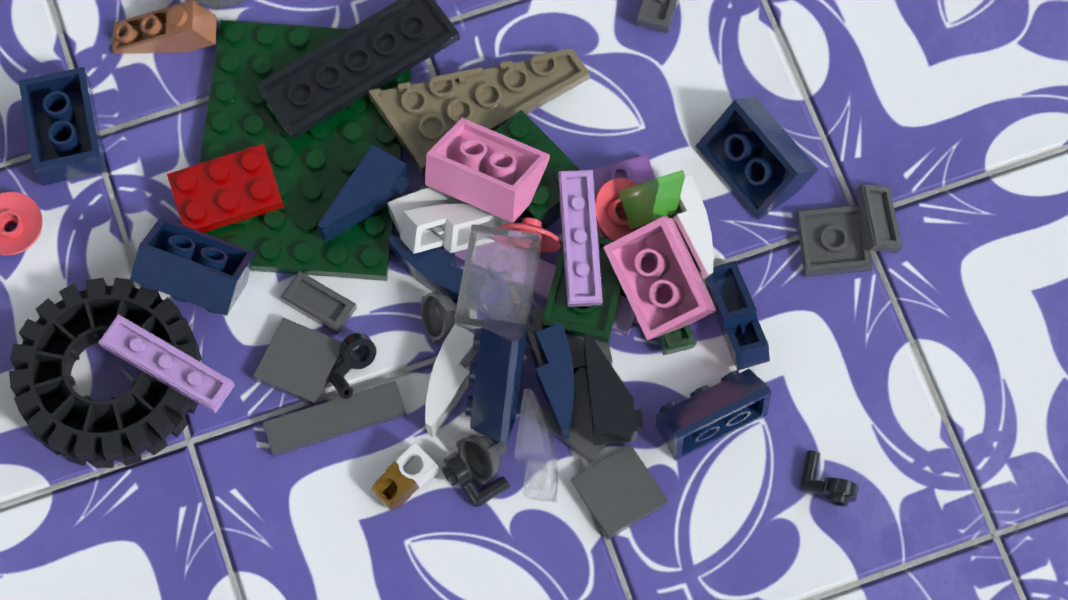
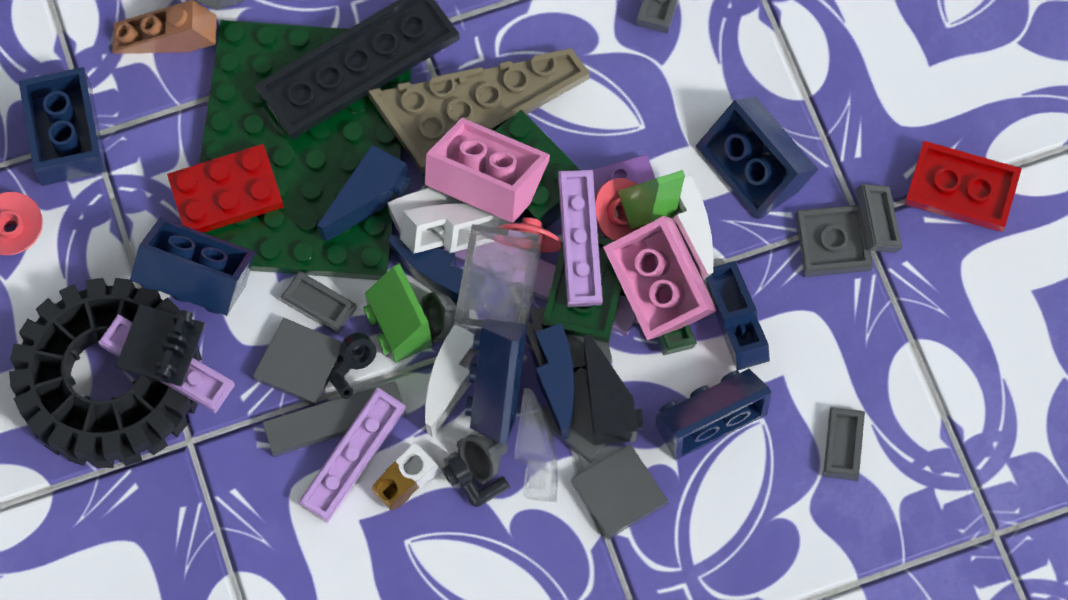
black plate [800,450,859,507] -> none
none -> black hinge [115,304,205,387]
none -> lavender tile [298,387,407,523]
none -> bright green slope [363,264,433,363]
none -> dark grey tile [823,407,865,481]
none -> red plate [905,141,1022,233]

